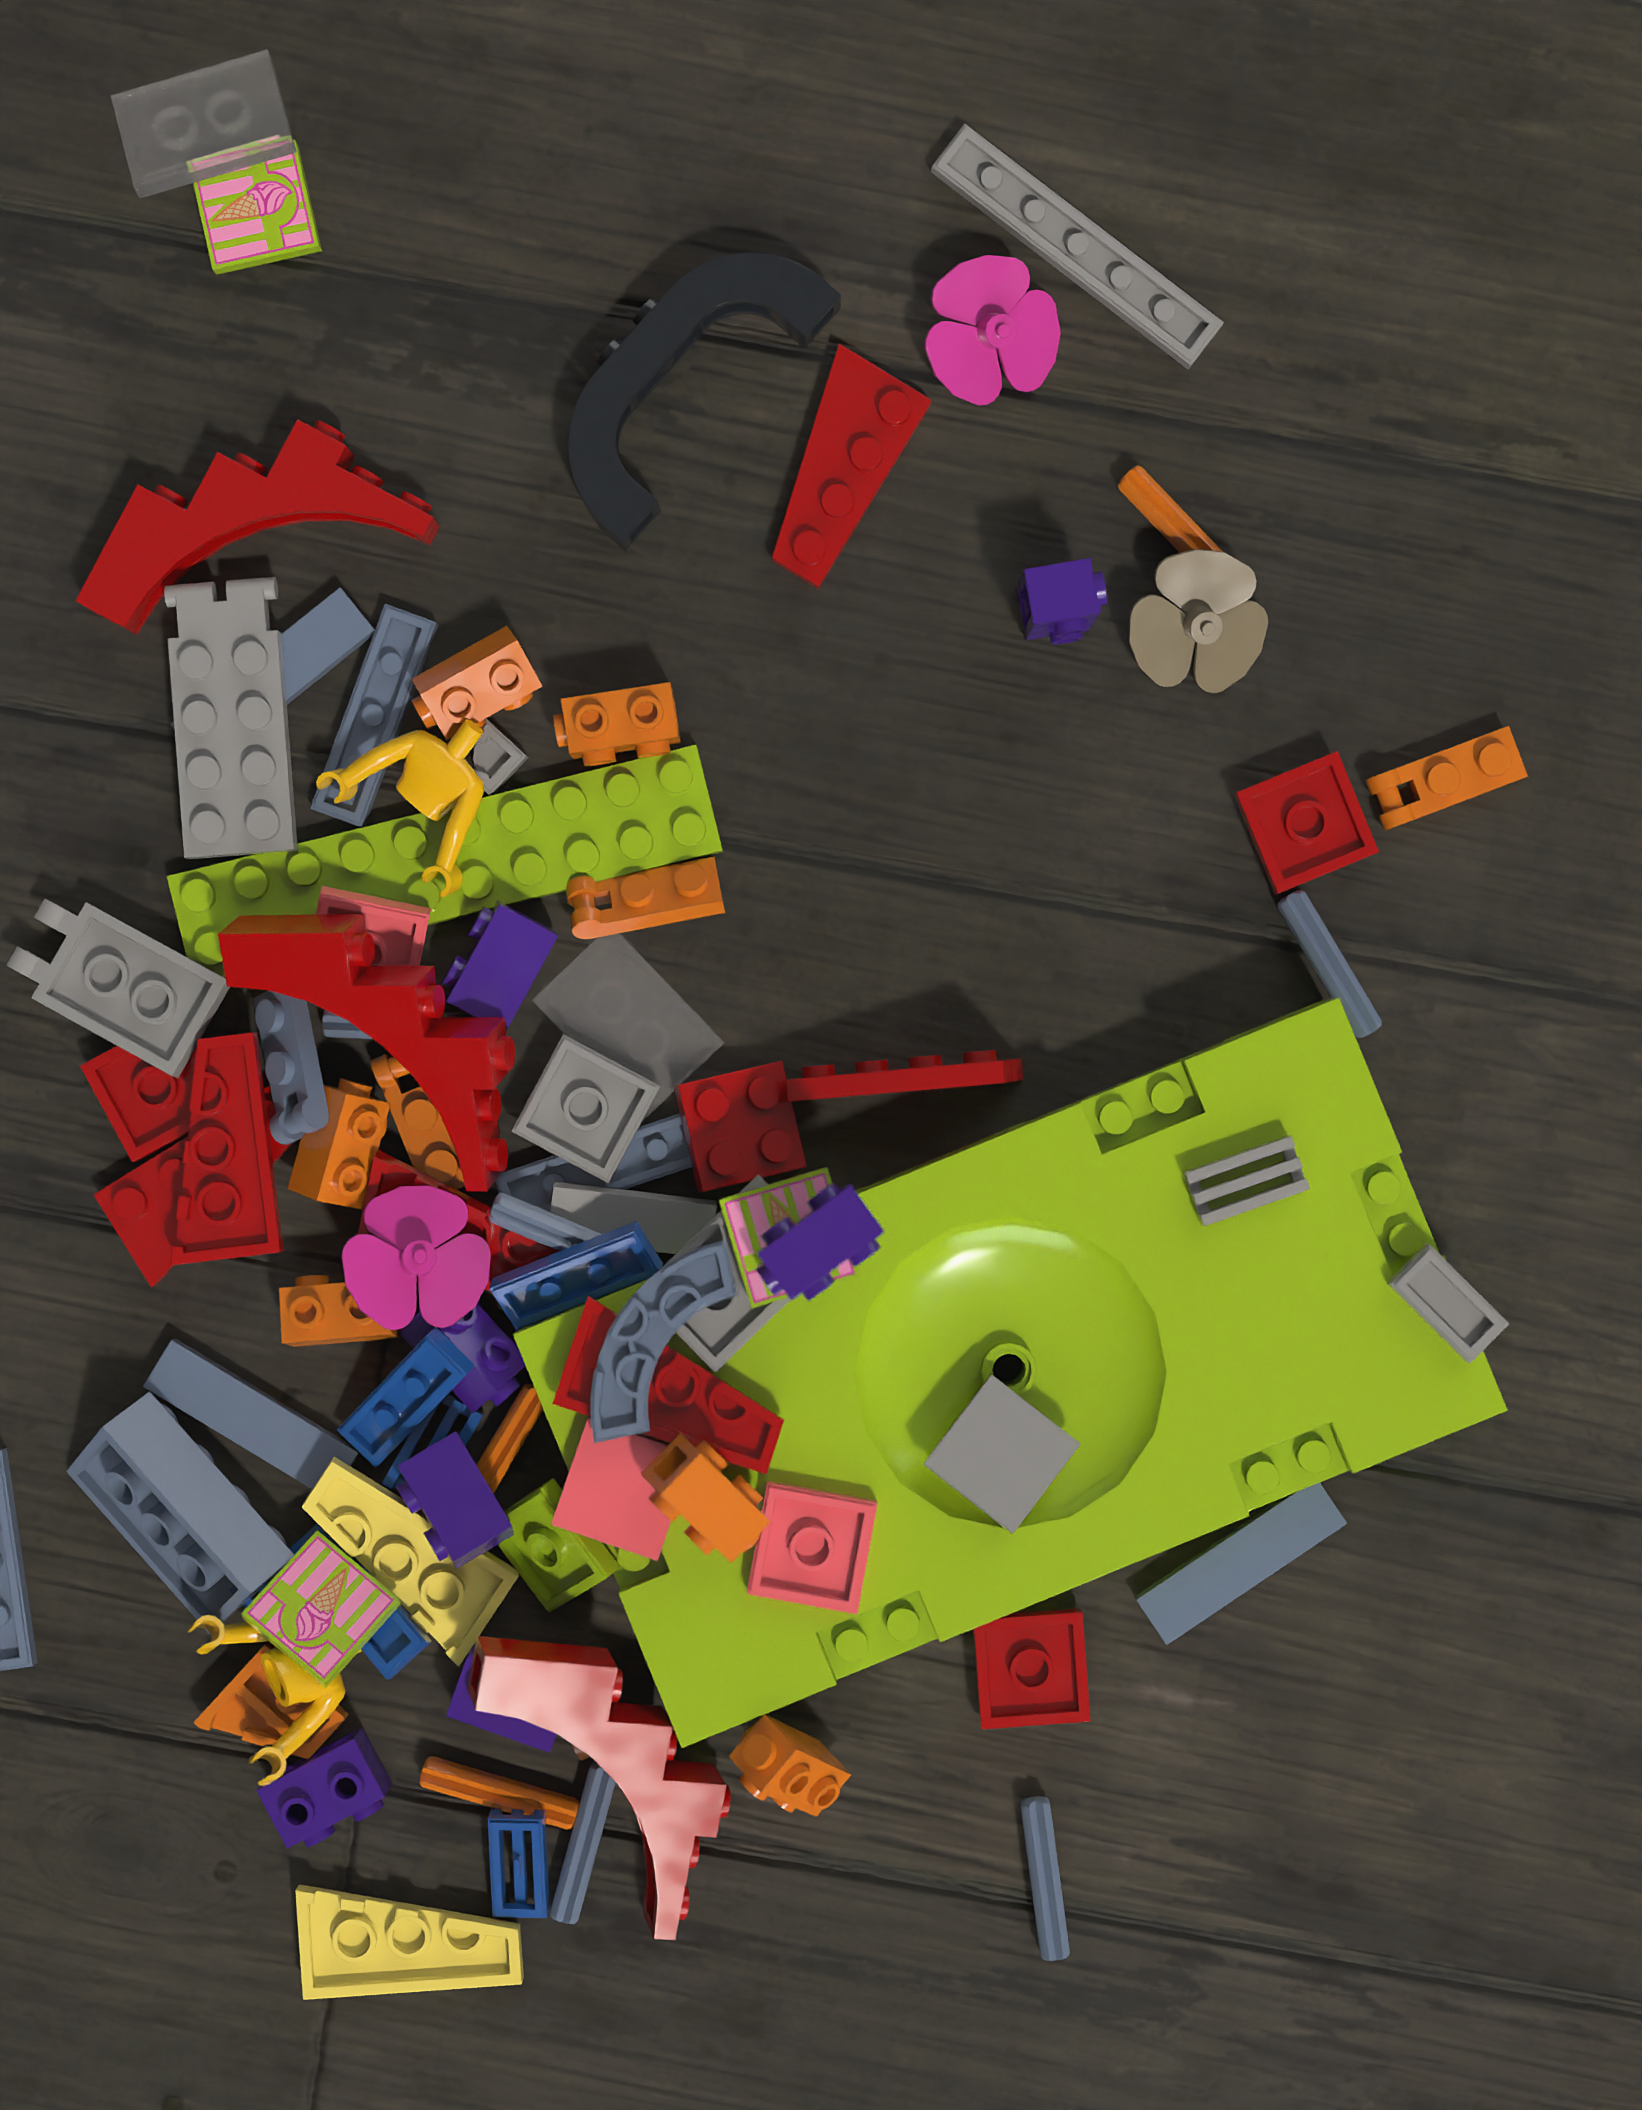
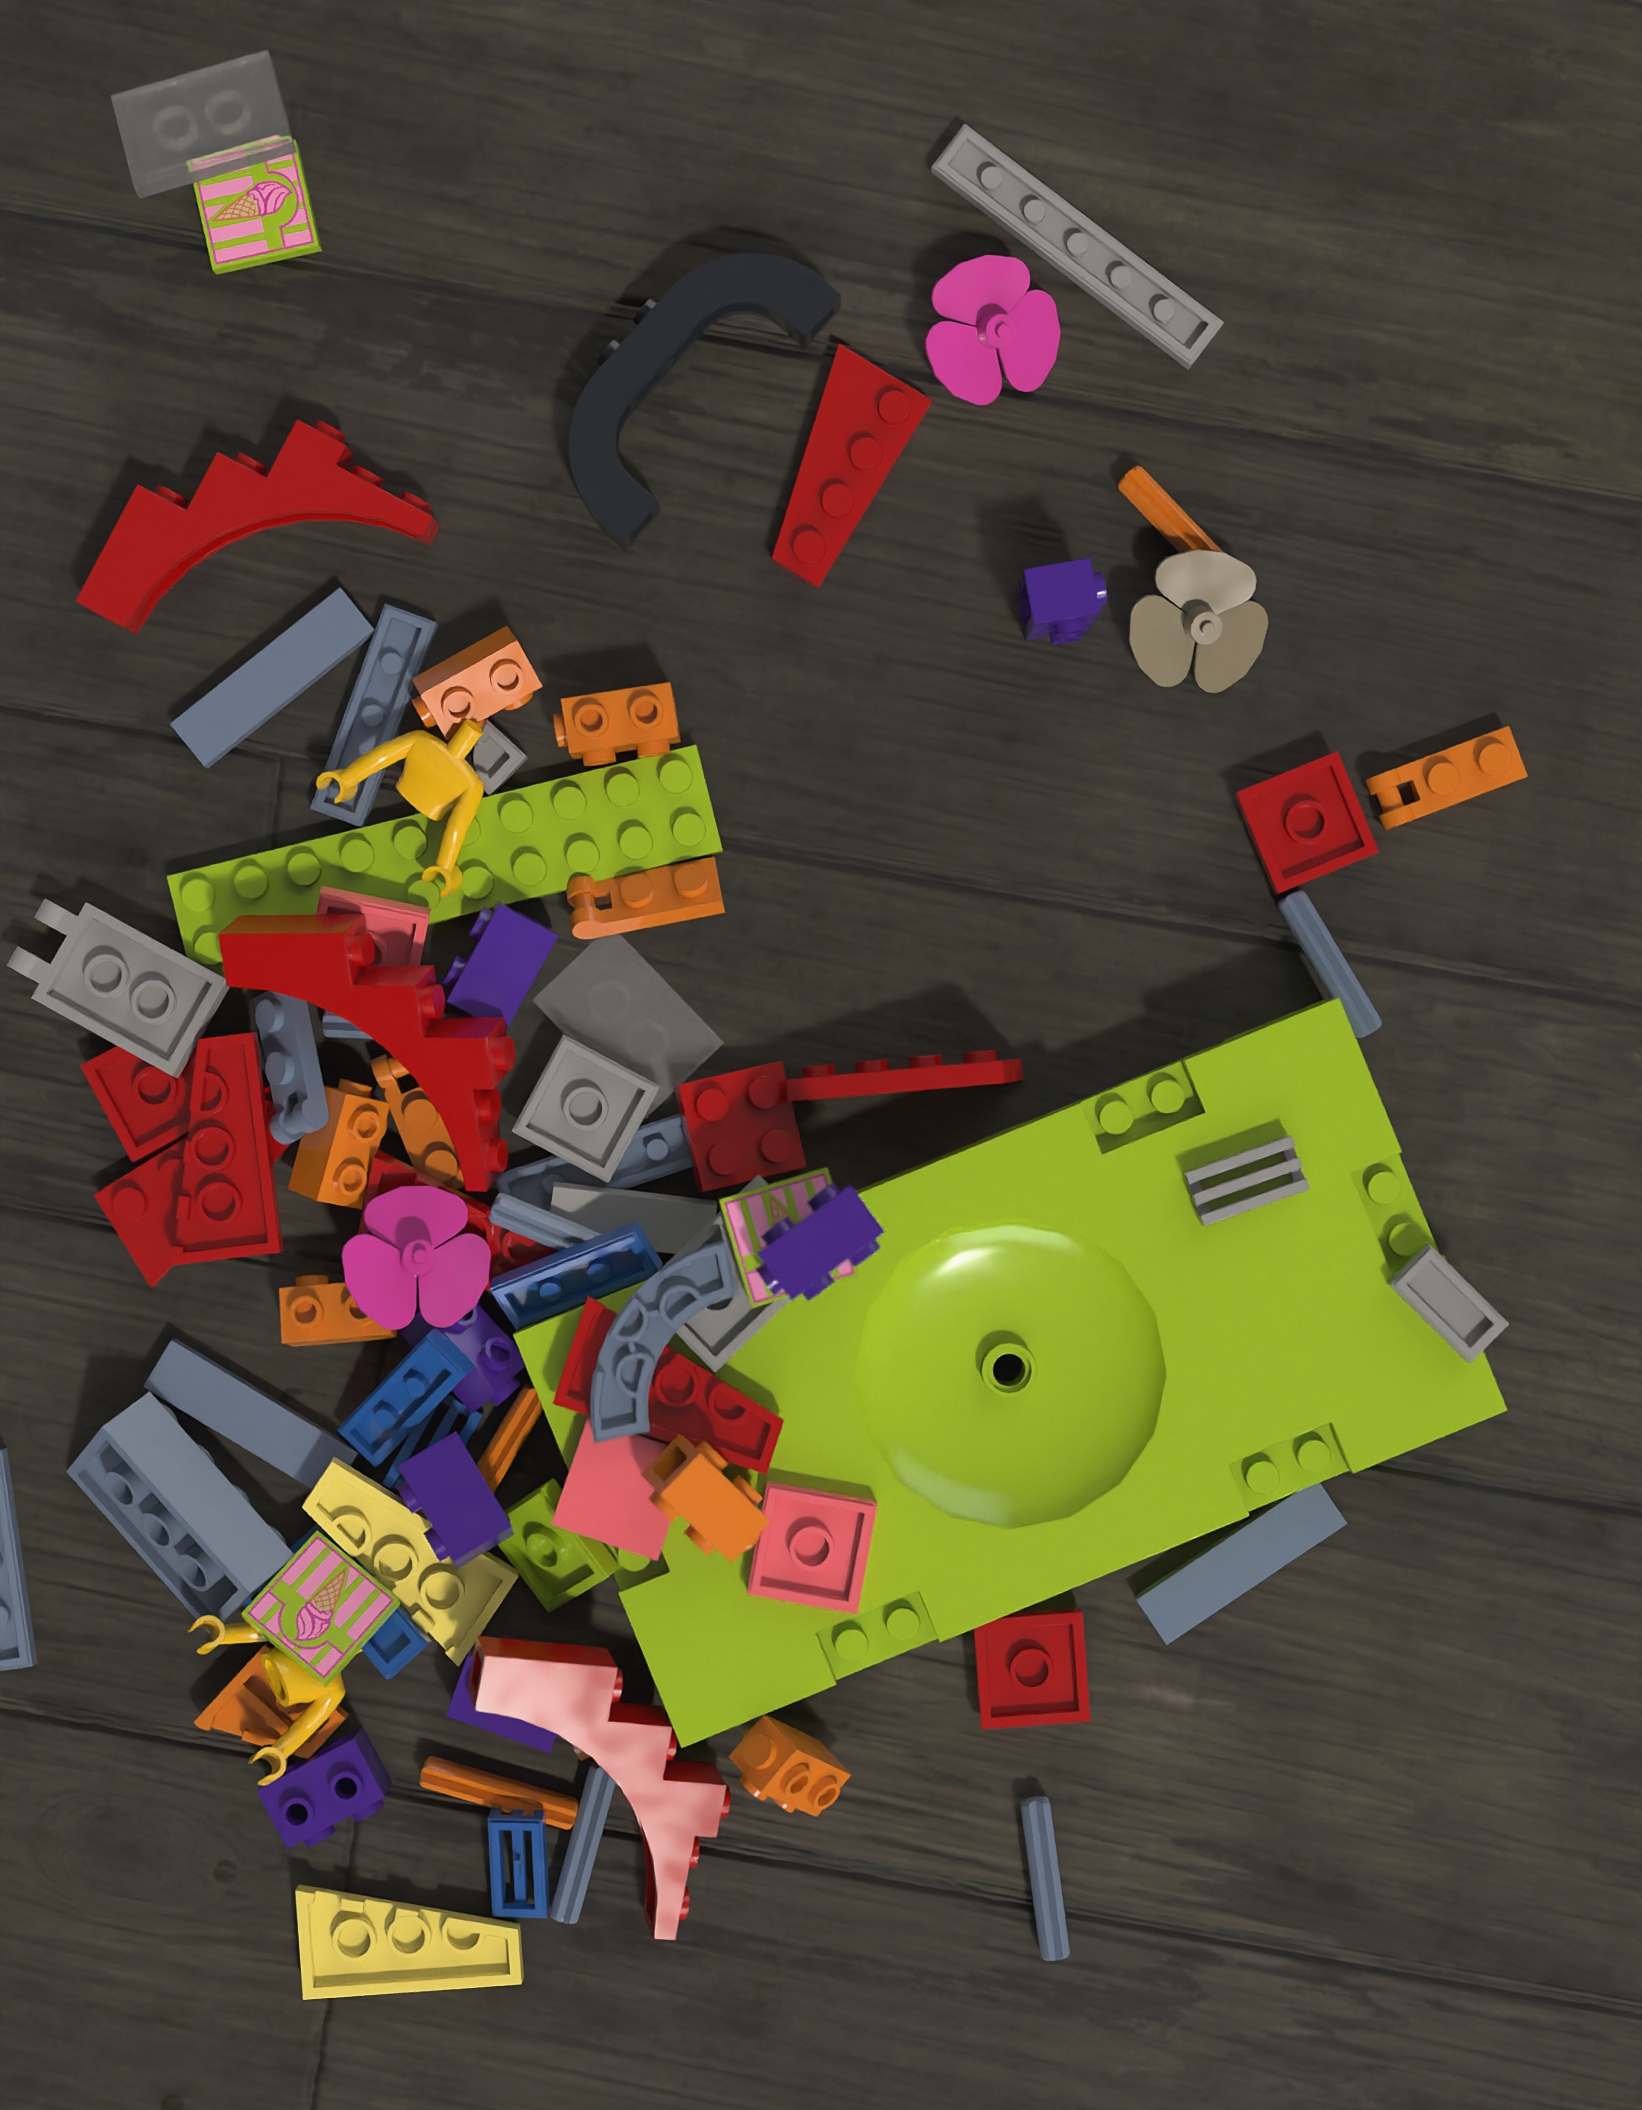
light grey hinge [164,577,298,859] -> none
light grey tile [923,1375,1080,1534] -> none

